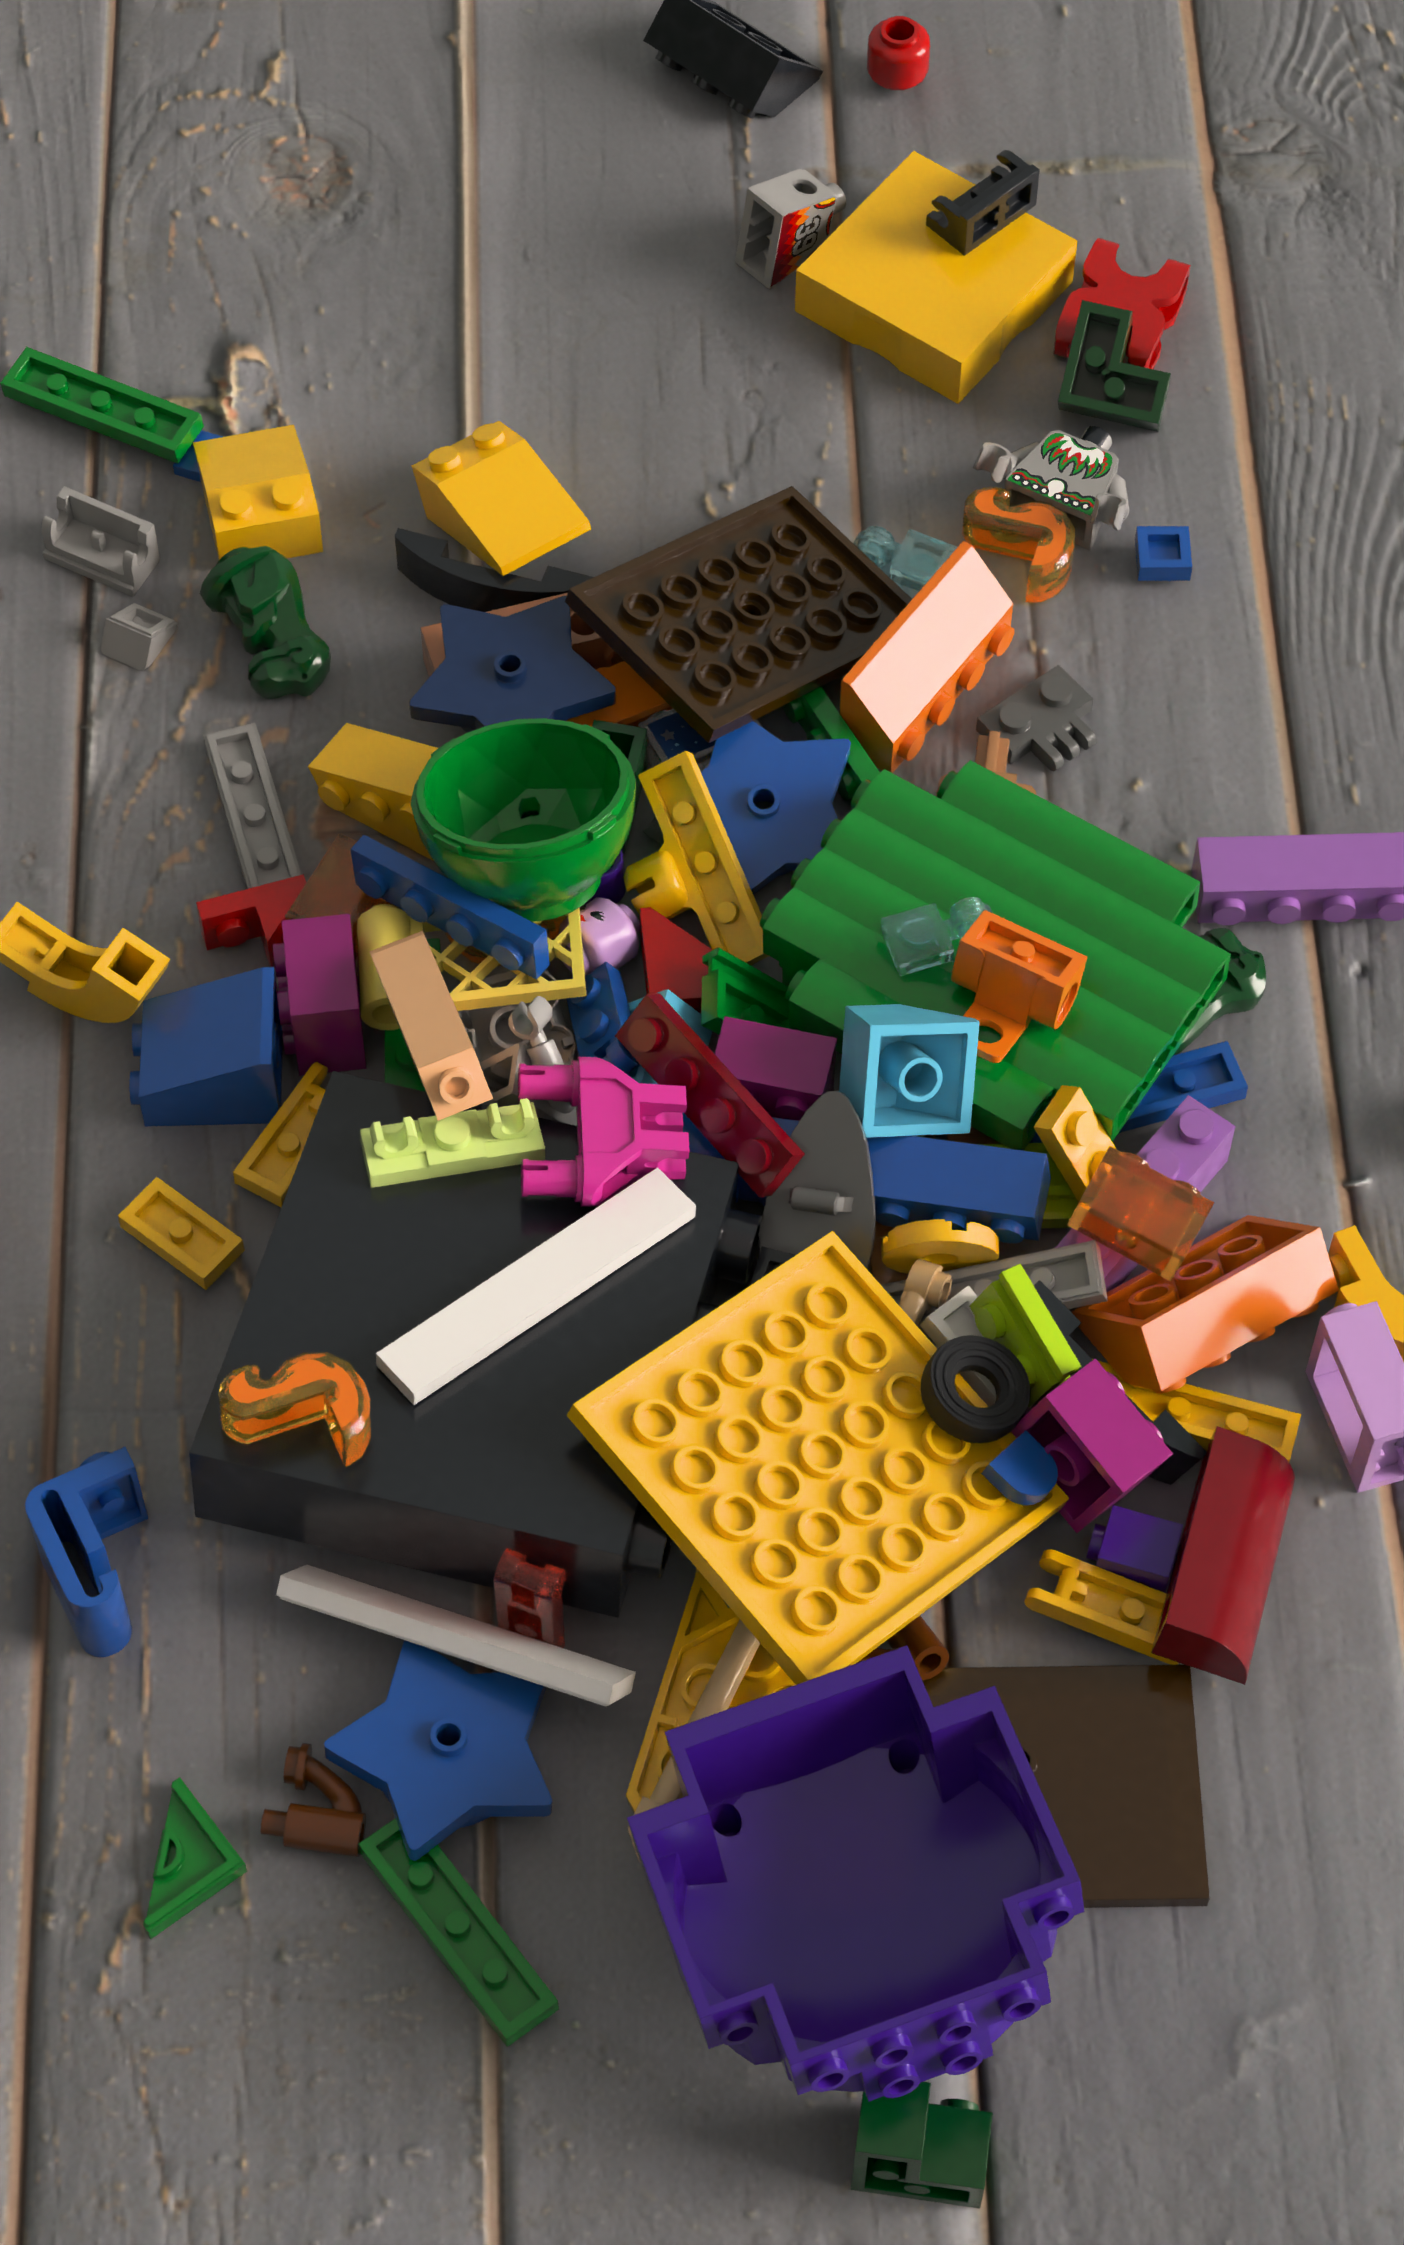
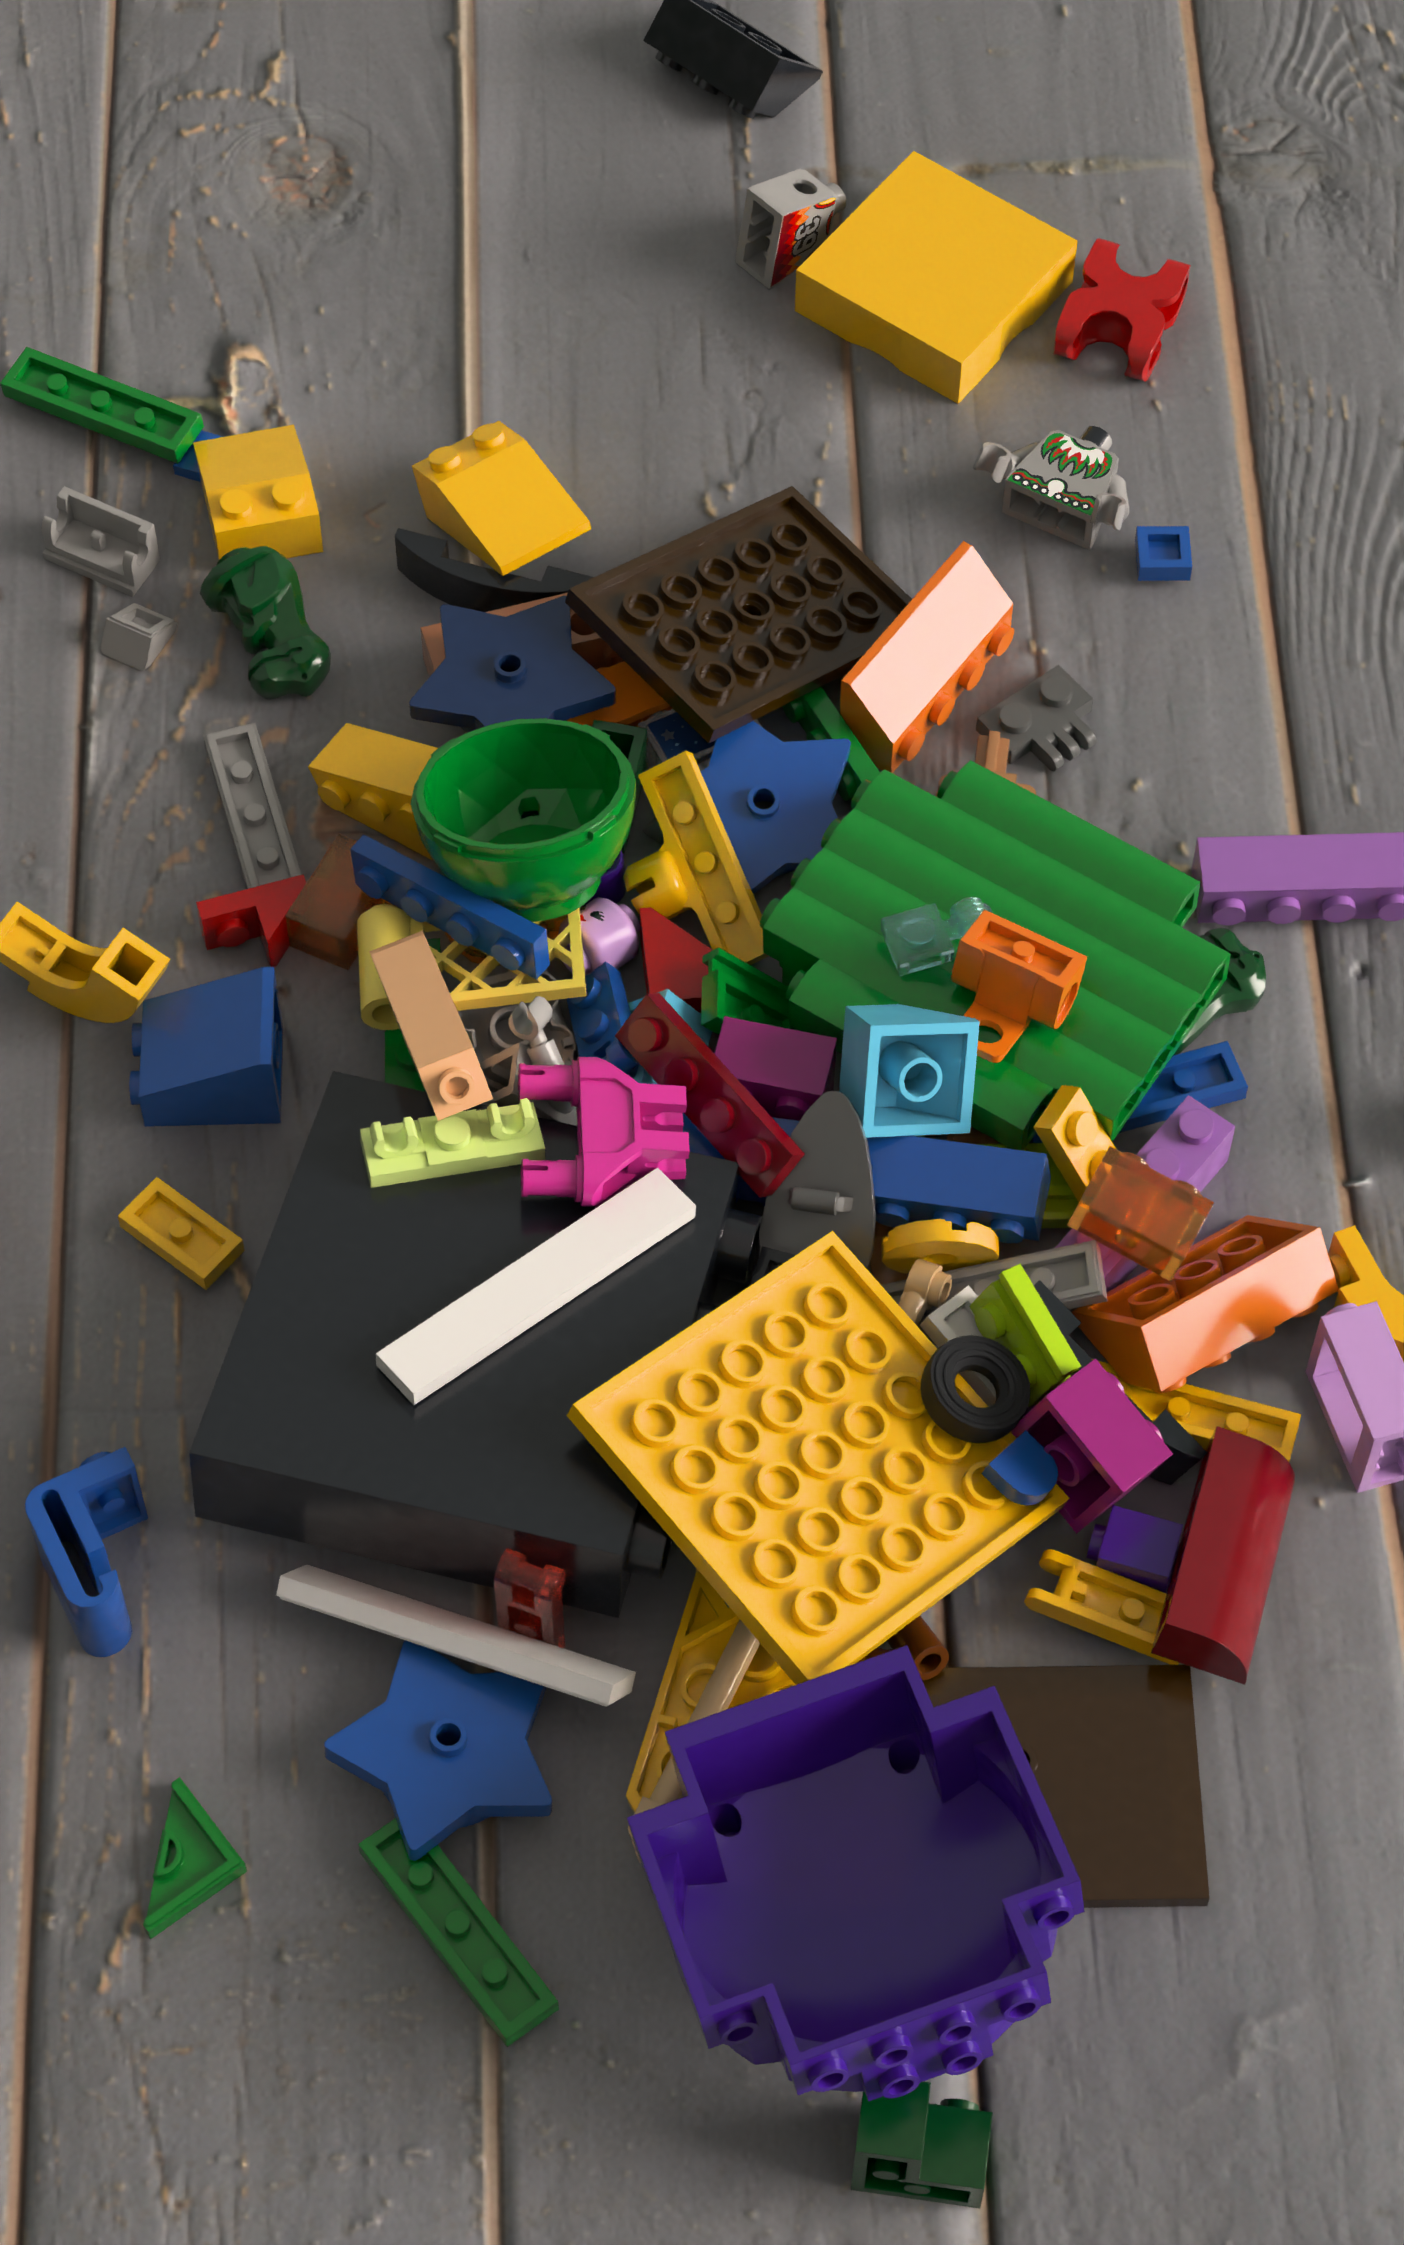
clear yellow animal [218,1352,371,1467] -> none
yellow hinge [233,1062,328,1207] -> none
reddish brown plant [261,1743,366,1857] -> none
magenta brick [273,914,367,1076] -> none
clear light blue plate [853,526,957,591] -> none
red head [867,16,930,90] -> none
black hinge [926,150,1040,256] -> none
clear yellow animal [962,487,1075,602] -> none
dark green brick [1058,300,1171,432] -> none

